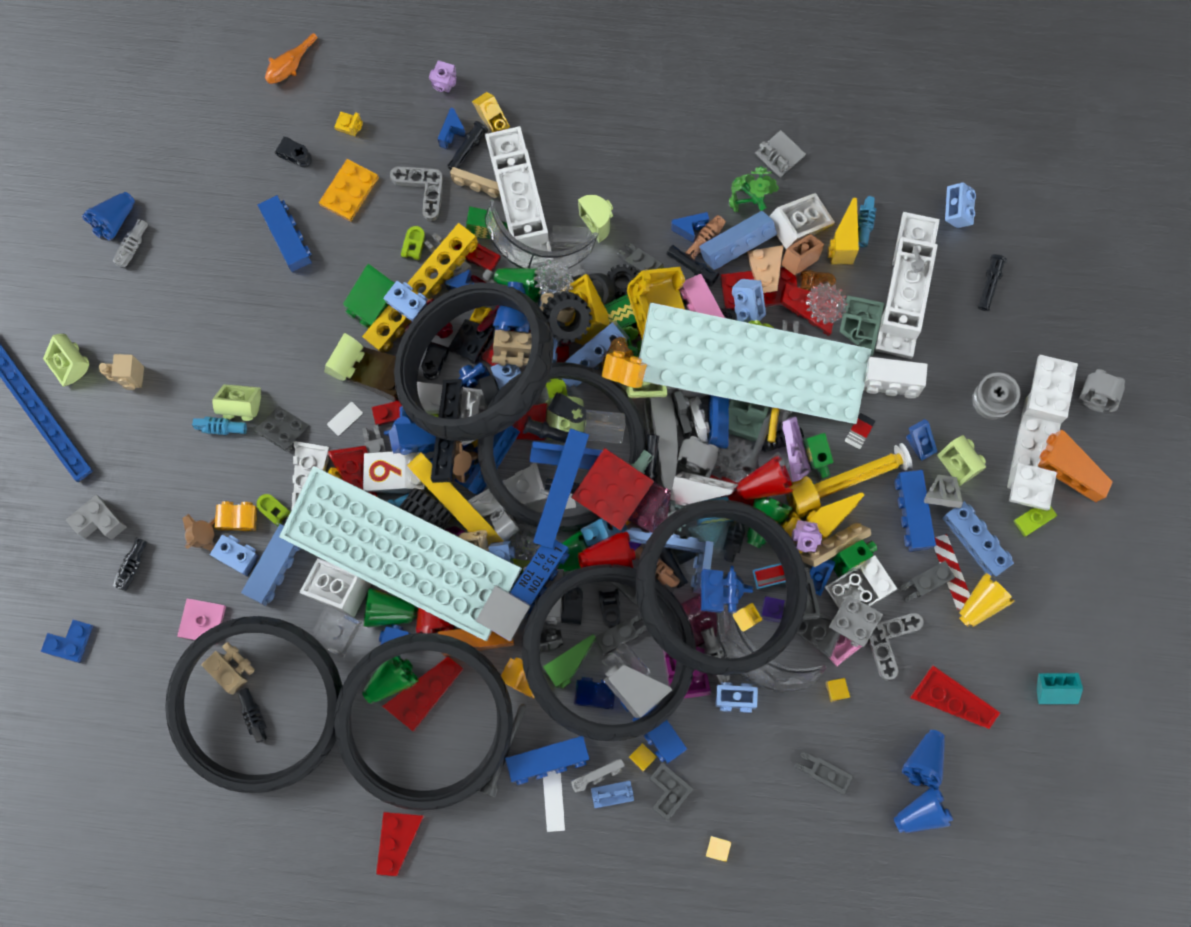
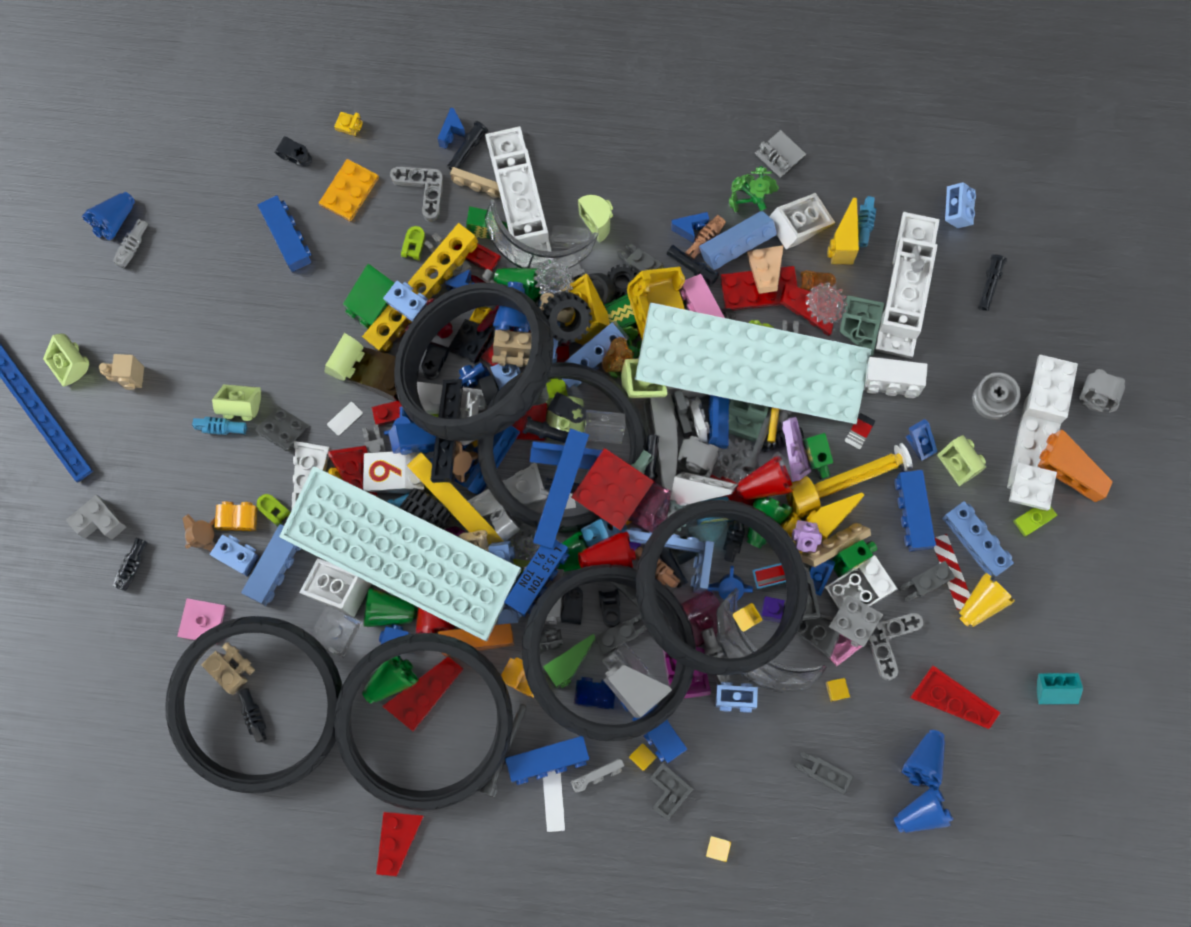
blue plate [40,620,93,663] -> none
orange piece [265,33,318,84] -> none
lavender brick [429,60,457,93] -> none
yellow slope [472,92,510,133] -> none
light grey tile [476,585,531,641] -> none
medium blue hinge [591,781,634,808] -> none
light orange brick [602,351,647,388] -> none
blue plate [701,569,738,613] -> none
light blue brick [732,279,766,322] -> none
nougat brick [781,234,824,275] -> none
light grey wing [924,475,963,508] -> none

